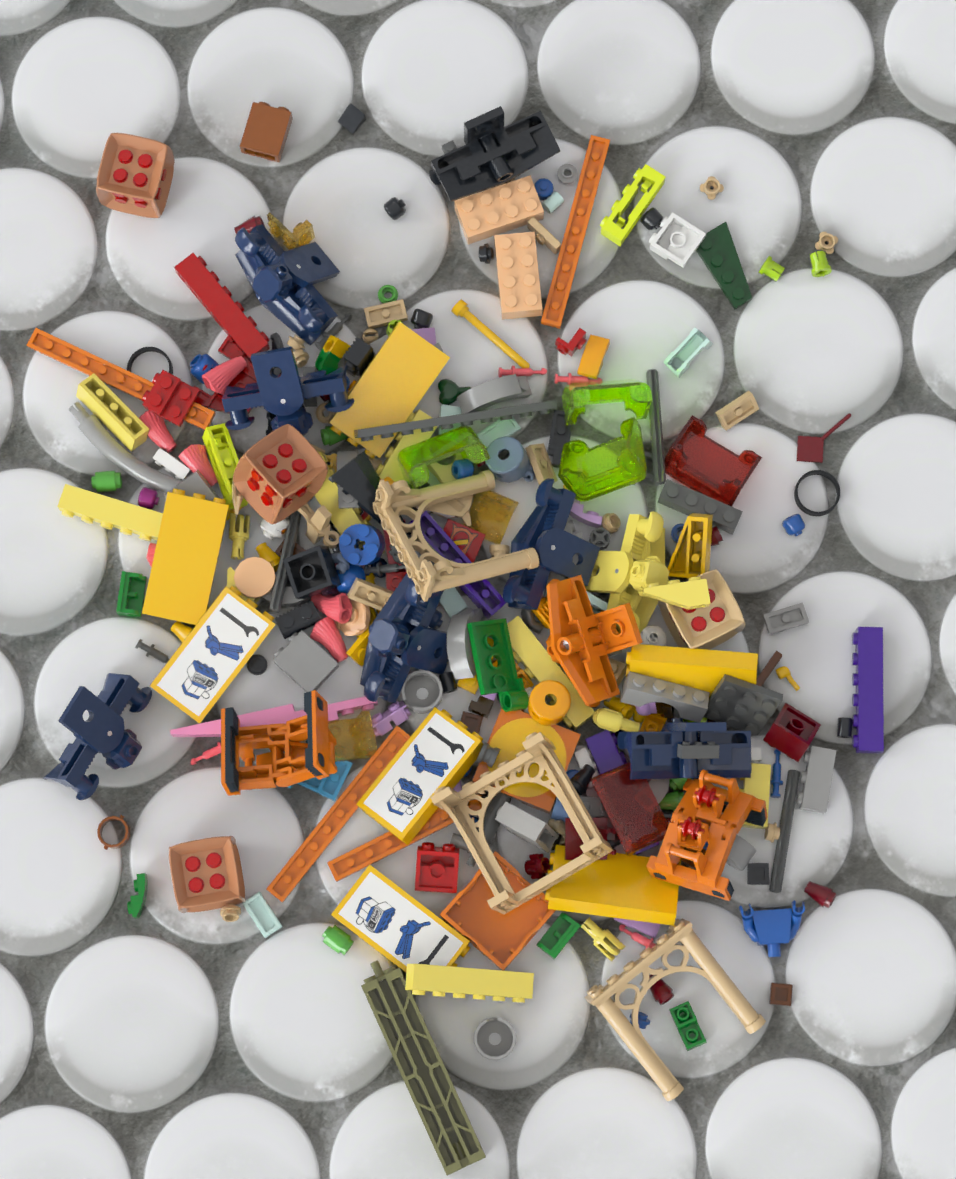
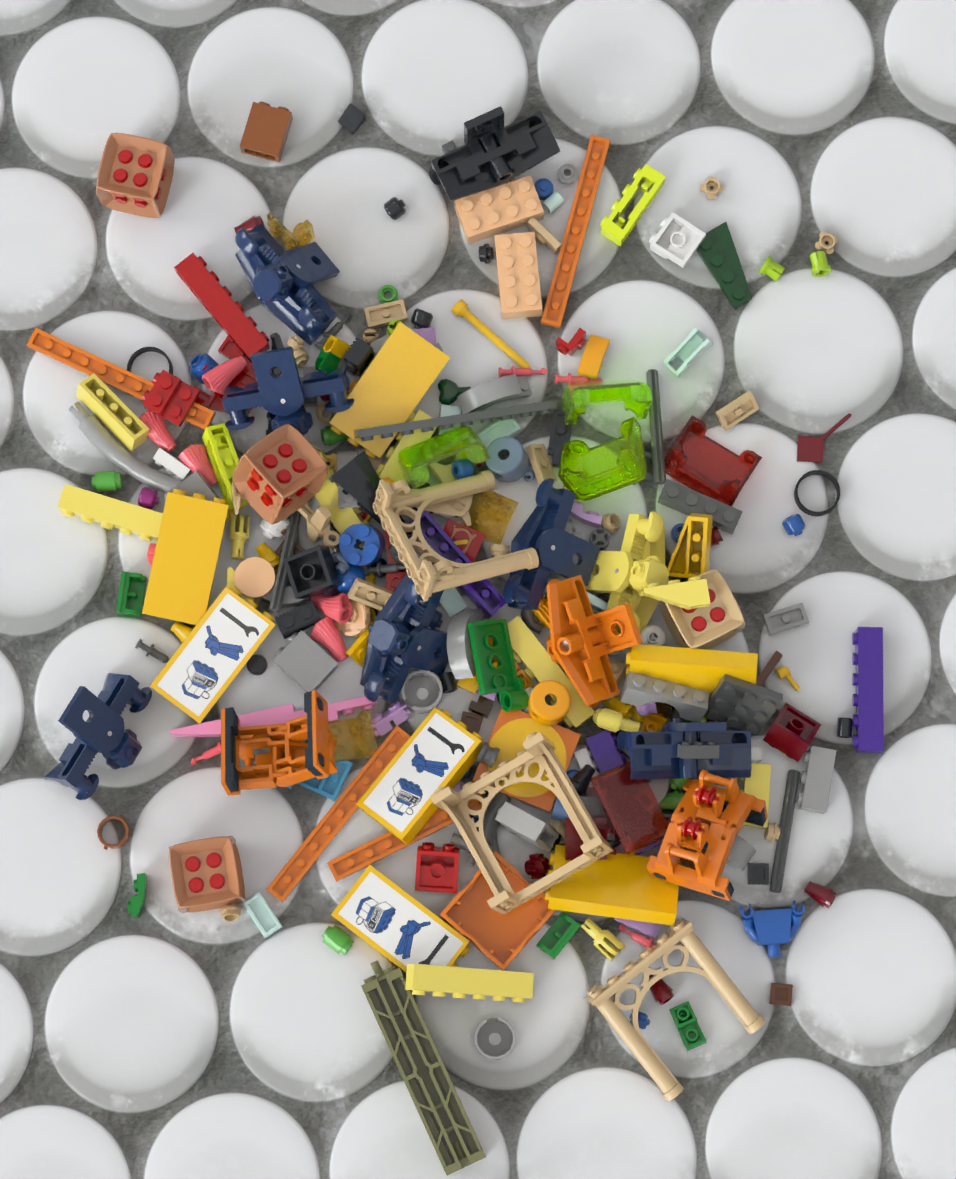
black piece [640,207,663,230] -> none
blue piece [770,749,783,798] -> none

